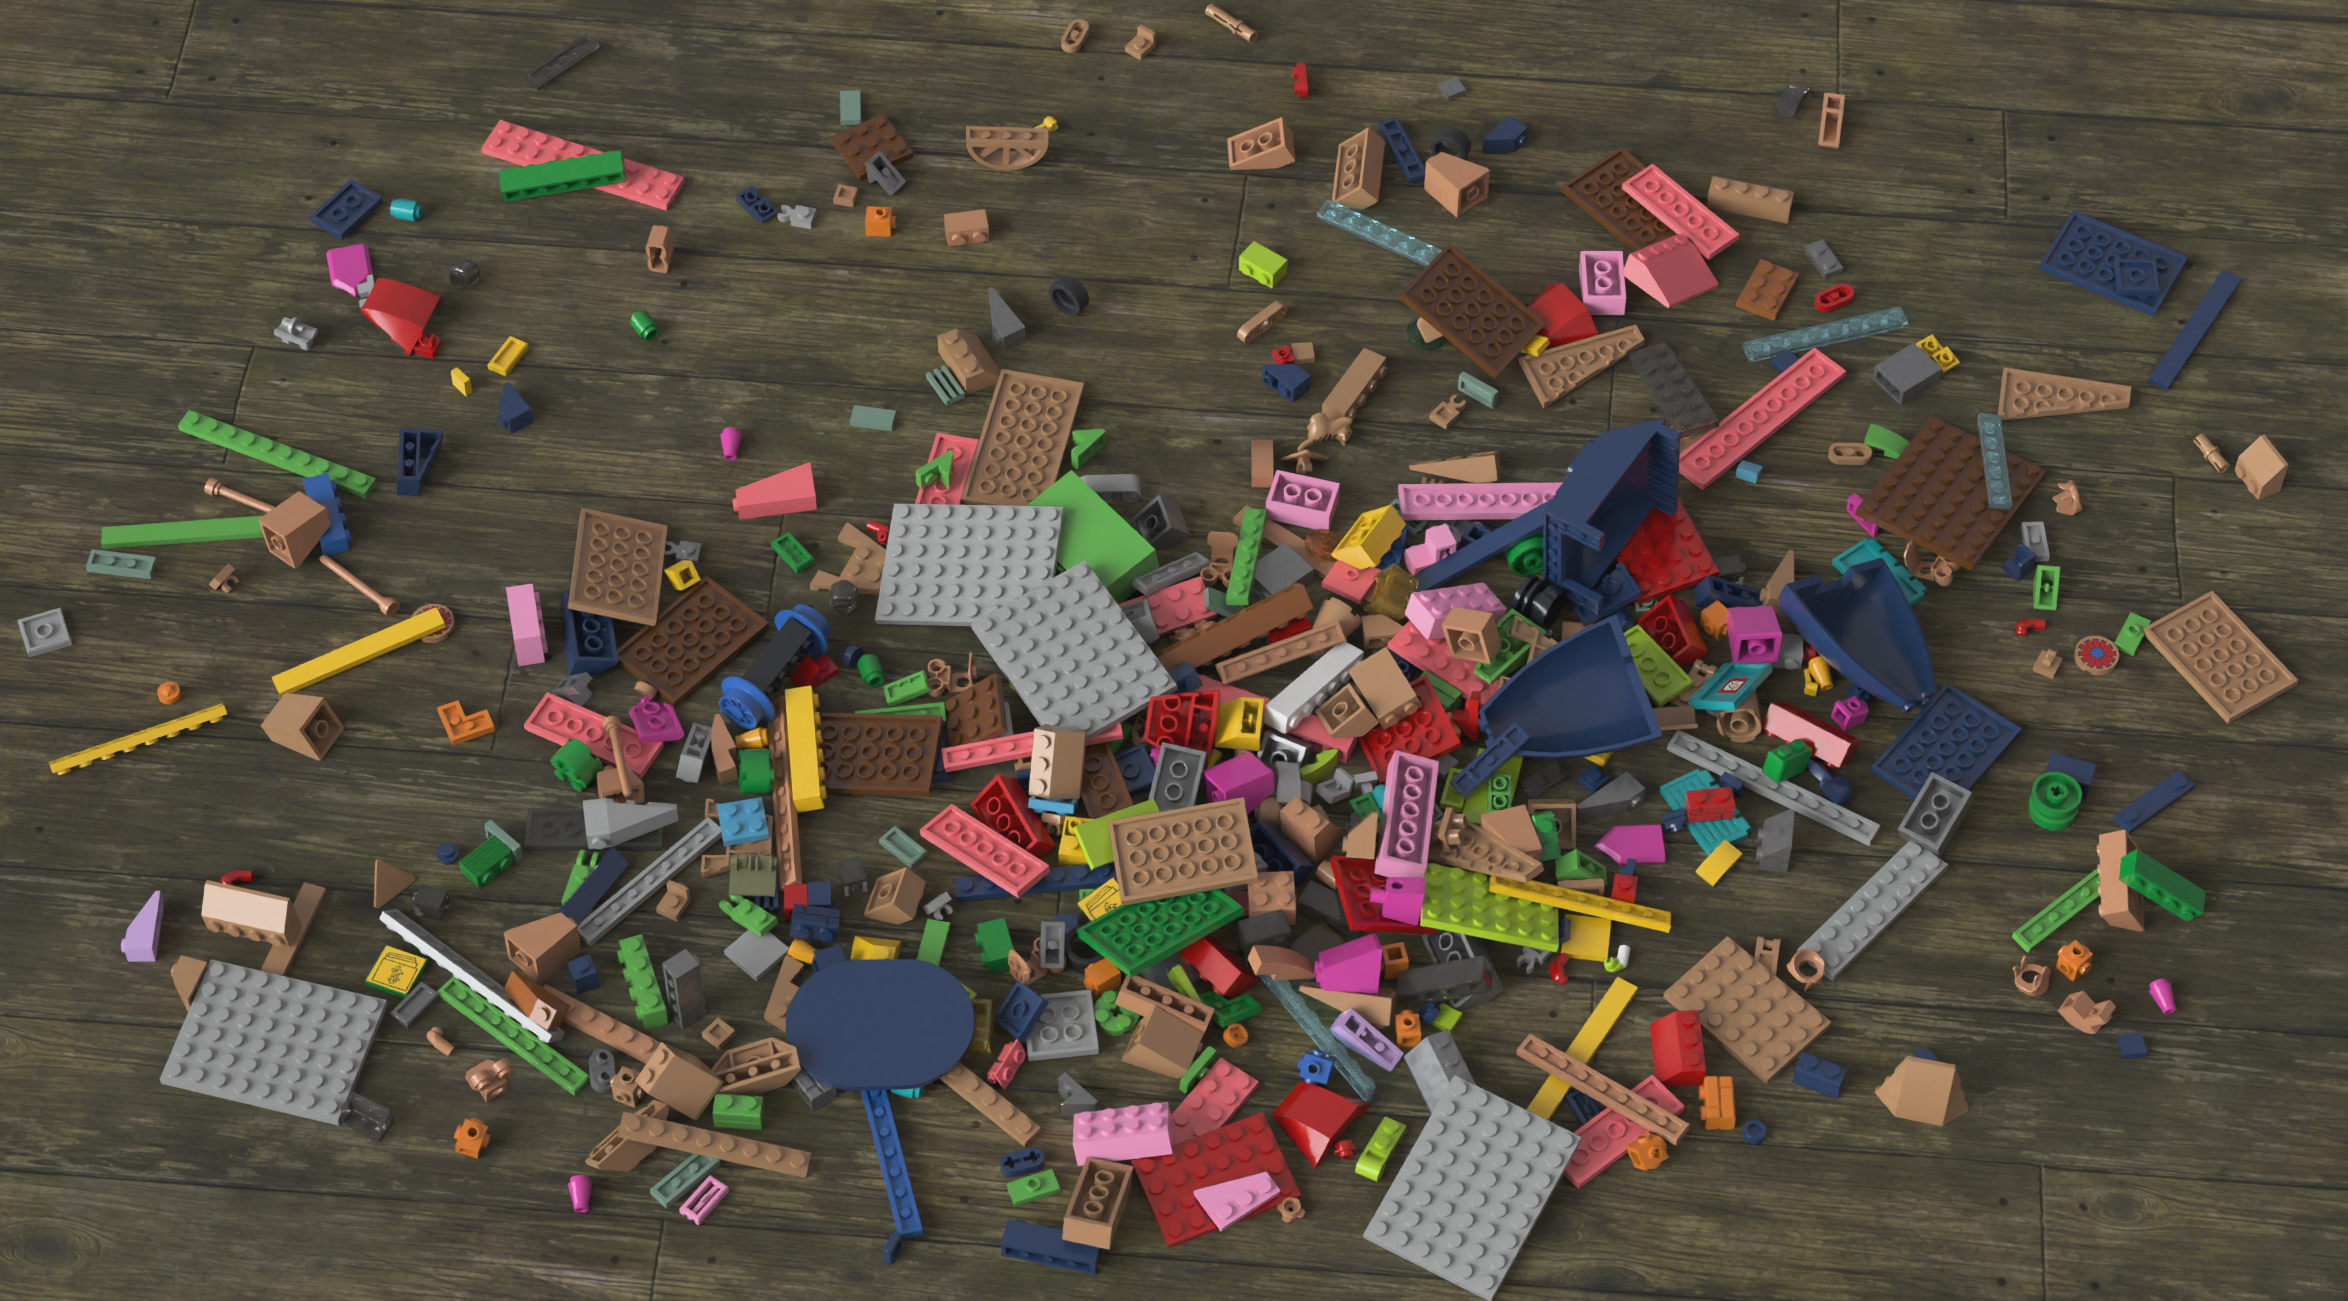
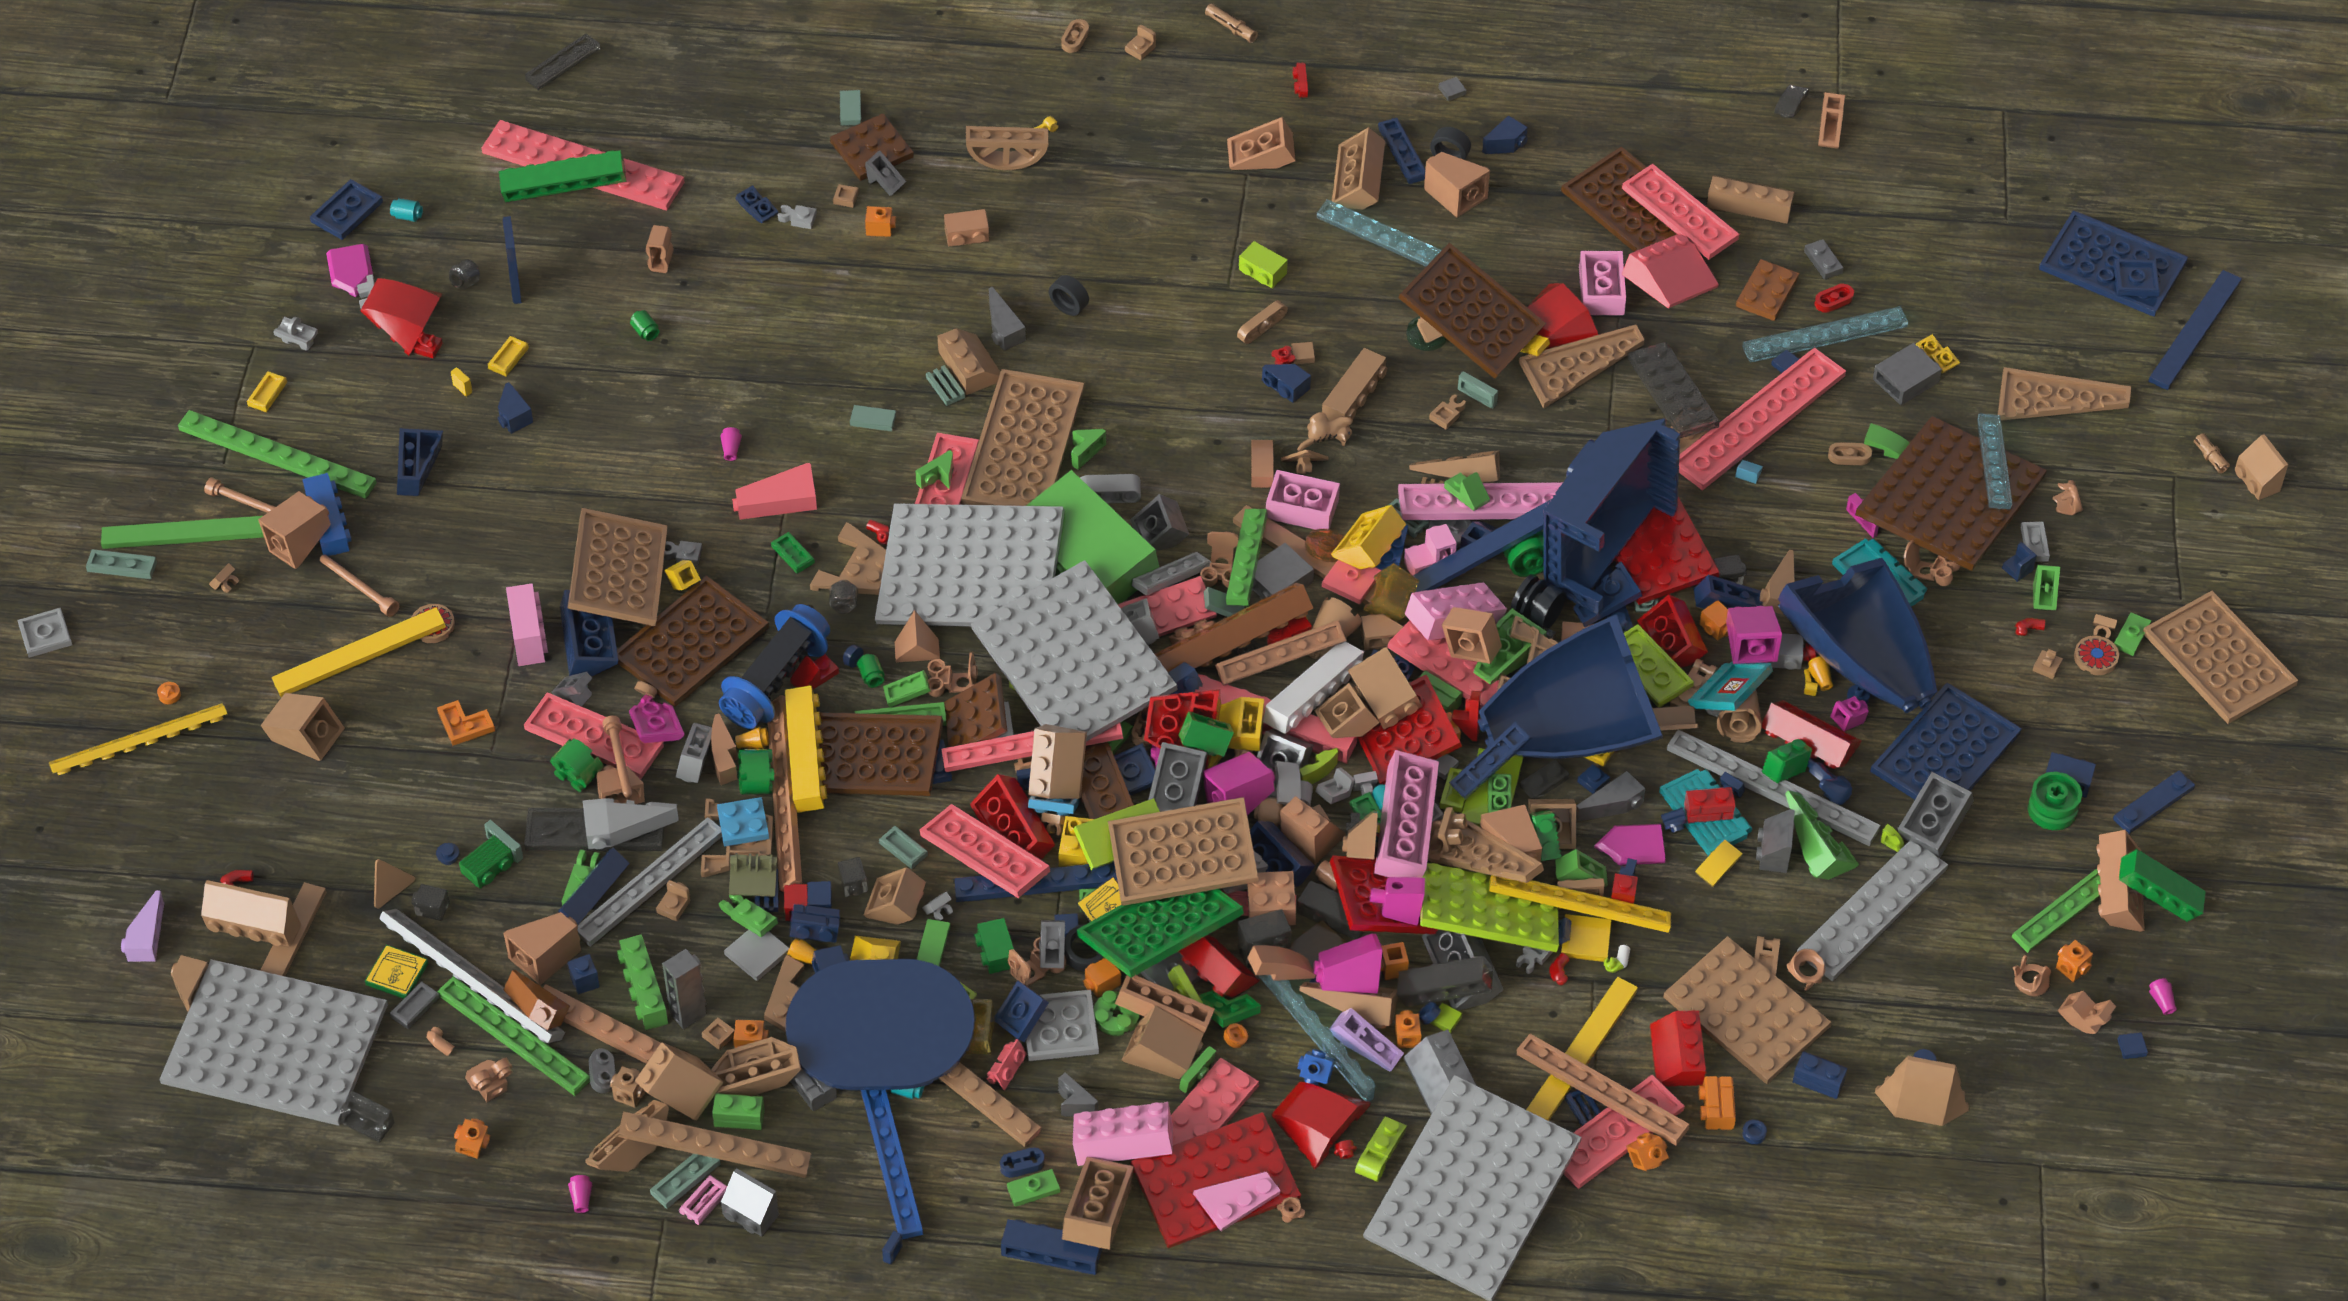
none -> yellow tile [247,372,287,412]
none -> dark blue tile [502,216,521,304]
none -> slope [721,1168,779,1236]
none -> orange brick [734,1020,769,1048]
none -> nougat slope [895,610,940,662]
none -> green brick [1179,711,1234,757]
none -> bright green slope [1444,472,1490,511]
none -> bright green wedge [1785,790,1859,880]
none -> lime tile [1881,824,1904,852]
none -> medium nougat tile [2093,614,2117,639]

